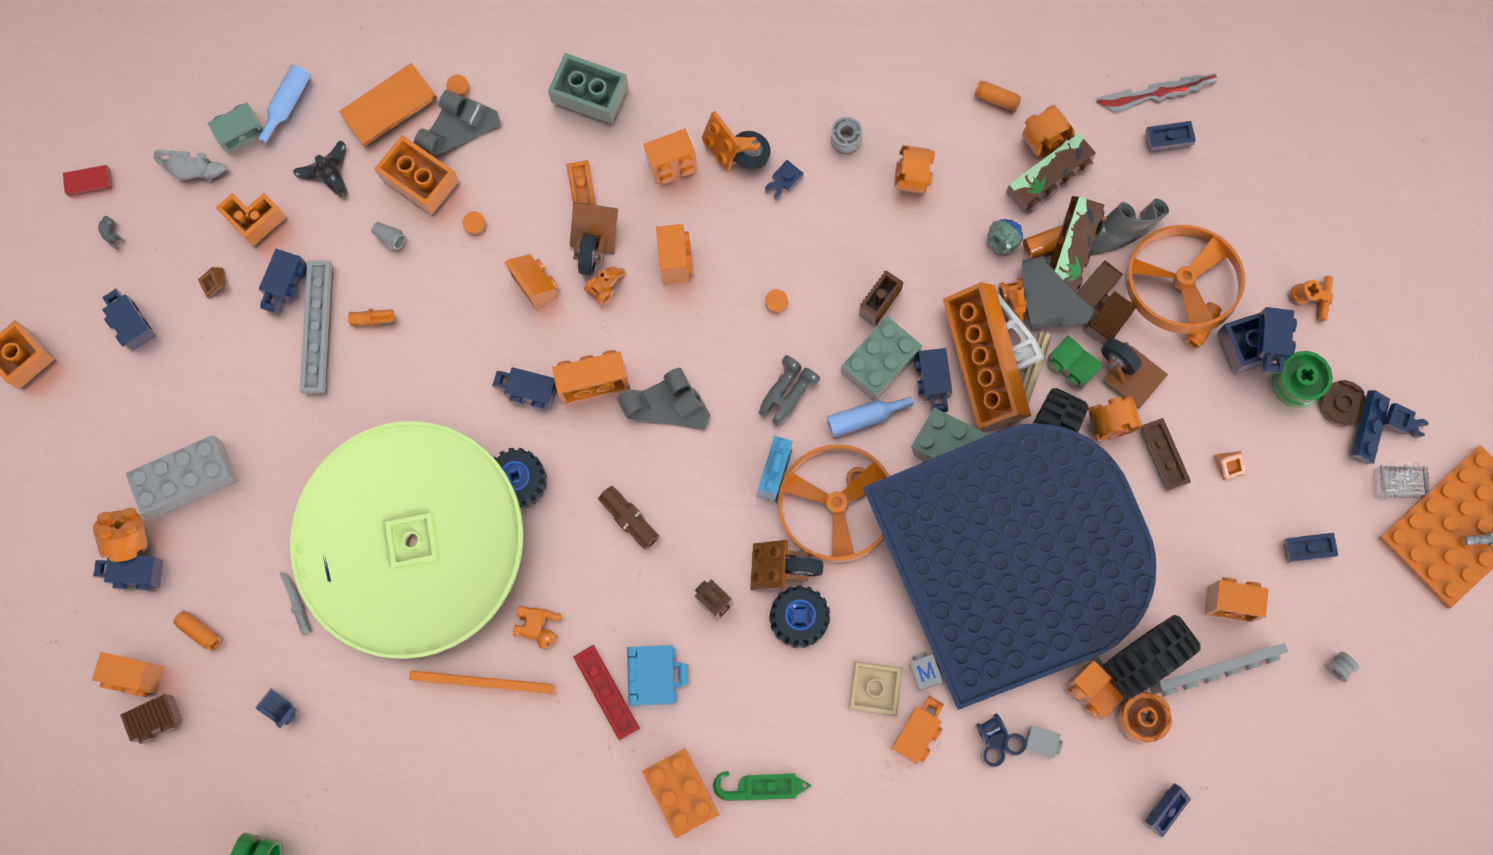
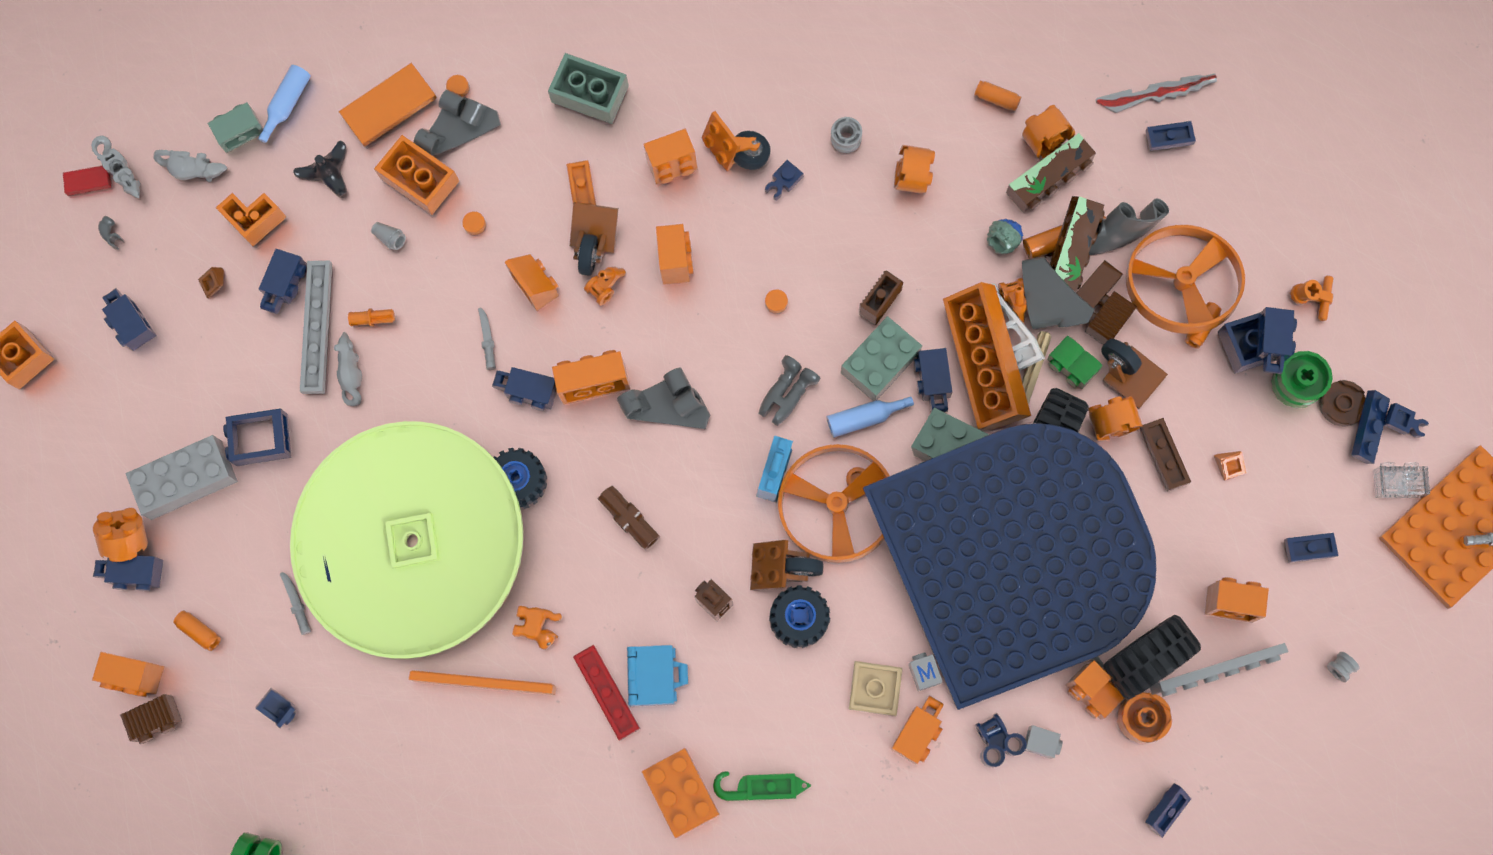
none -> light grey animal [91,136,140,198]
none -> dark blue window [223,408,291,466]
none -> light grey animal [334,332,362,406]
none -> light grey piece [478,308,496,370]

